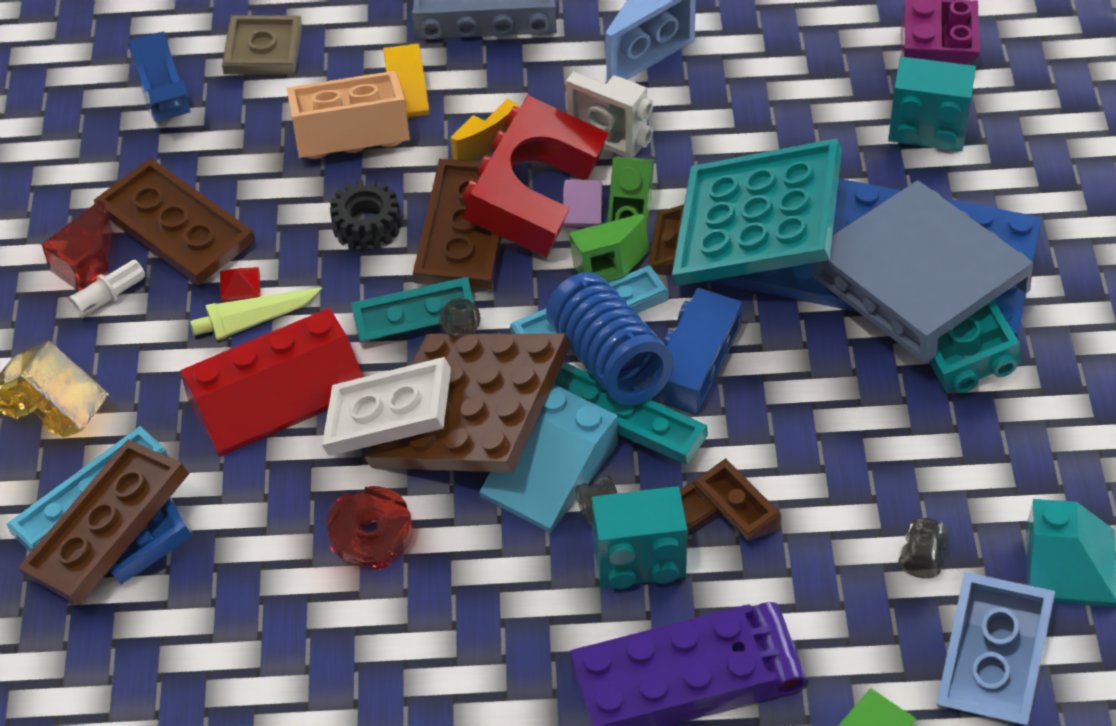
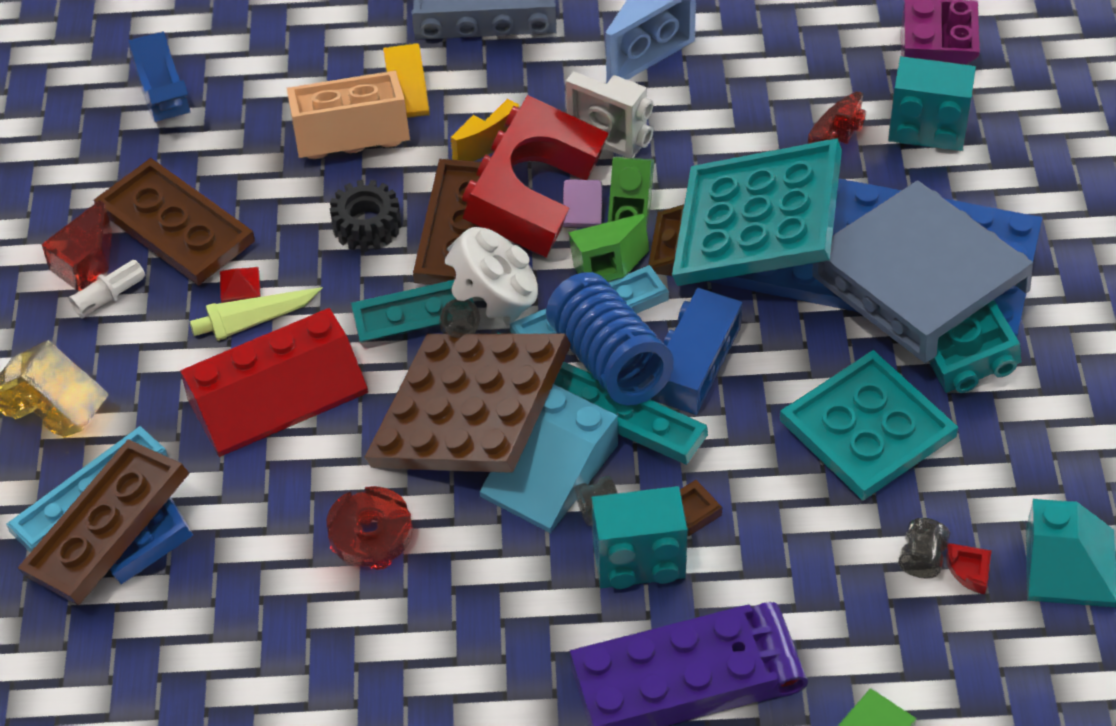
dark tan tile [222,15,302,75] -> none
white plate [322,357,451,456] -> none
reddish brown slope [693,458,781,541] -> none
light blue slope [937,572,1055,726] -> none
none -> white plate [445,227,538,326]
none -> teal plate [779,350,958,501]
none -> clear red slope [808,91,866,144]
none -> red tile [946,543,992,595]

